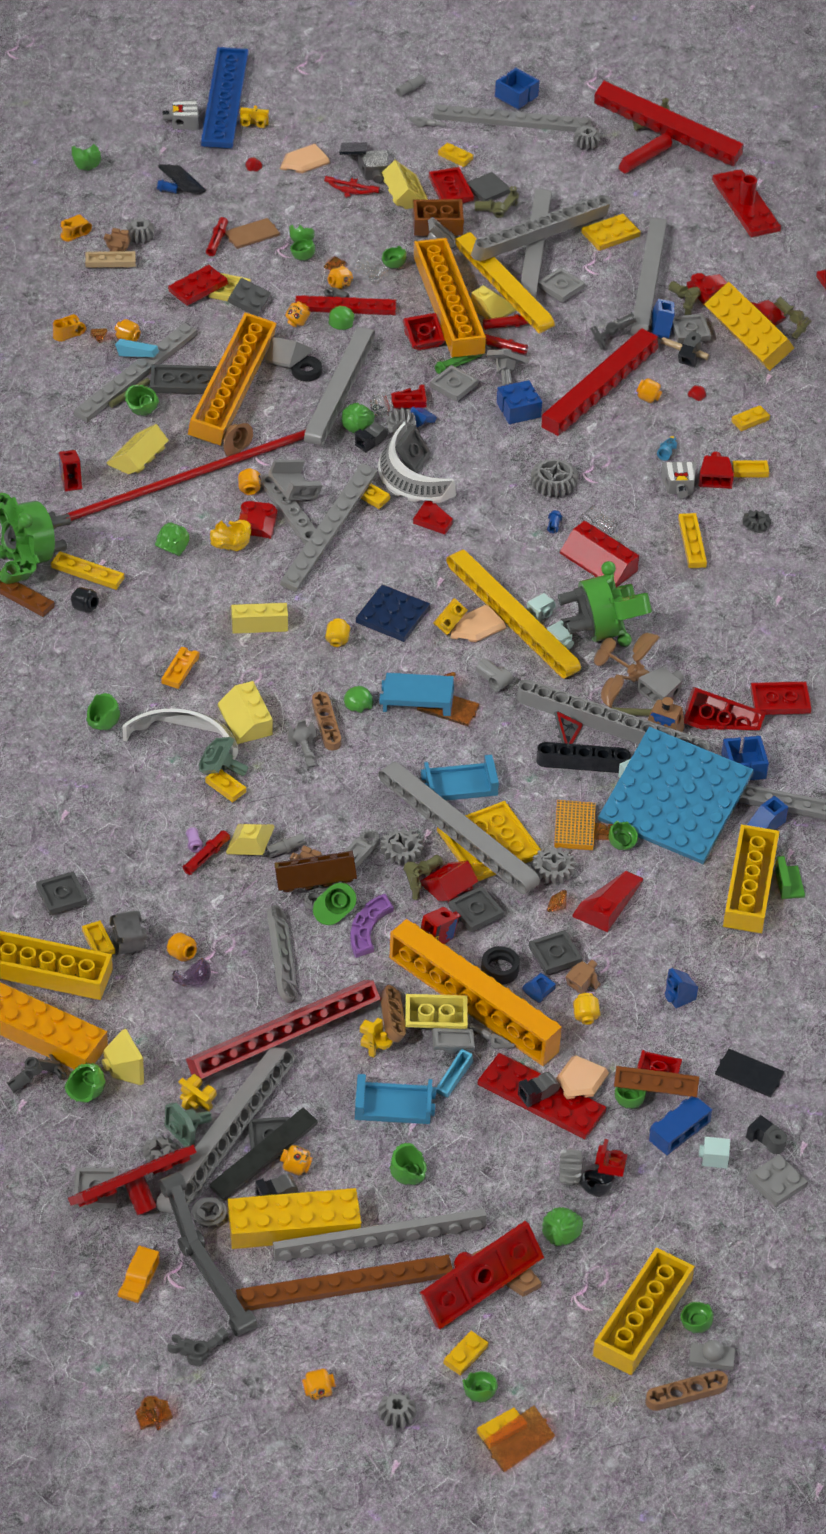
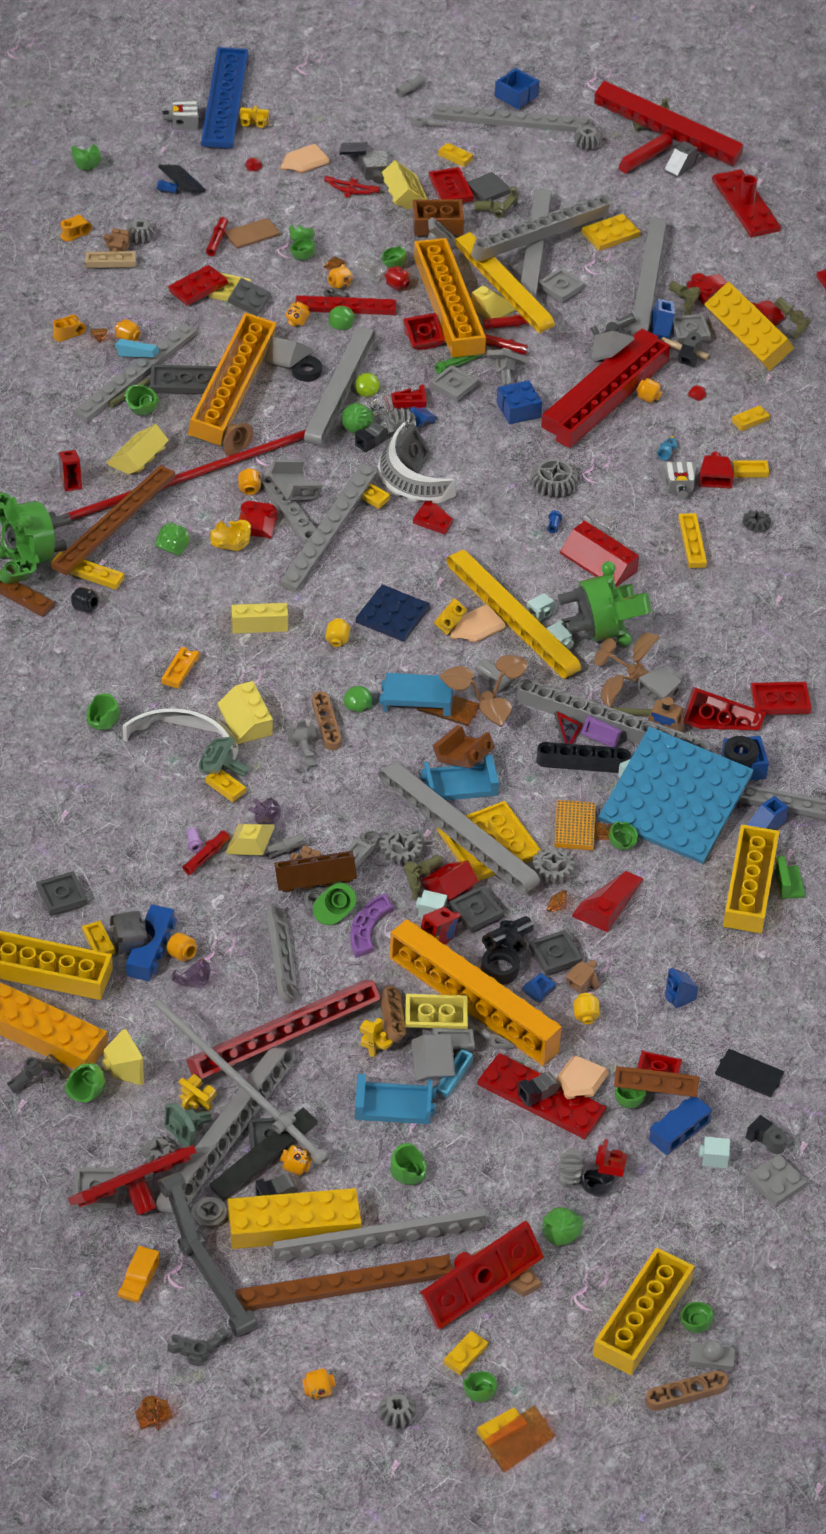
none -> dark orange plate [52,465,175,576]
none -> blue arch [126,904,177,982]
none -> light grey bar [154,999,329,1165]
none -> clear purple piece [248,798,281,824]
none -> lime hair [354,373,380,397]
none -> red head [385,266,410,291]
none -> light grey slope [412,1034,455,1081]
none -> light aqua brick [416,890,447,918]
none -> dark orange panel [433,725,495,768]
none -> medium nougat plant [440,655,527,727]
none -> black piece [482,916,534,955]
none -> red brick [556,338,670,448]
none -> medium lavender tile [581,715,622,747]
none -> light grey slope [591,331,634,361]
none -> flat silver slope [664,141,697,178]
none -> black tyre [724,736,759,766]

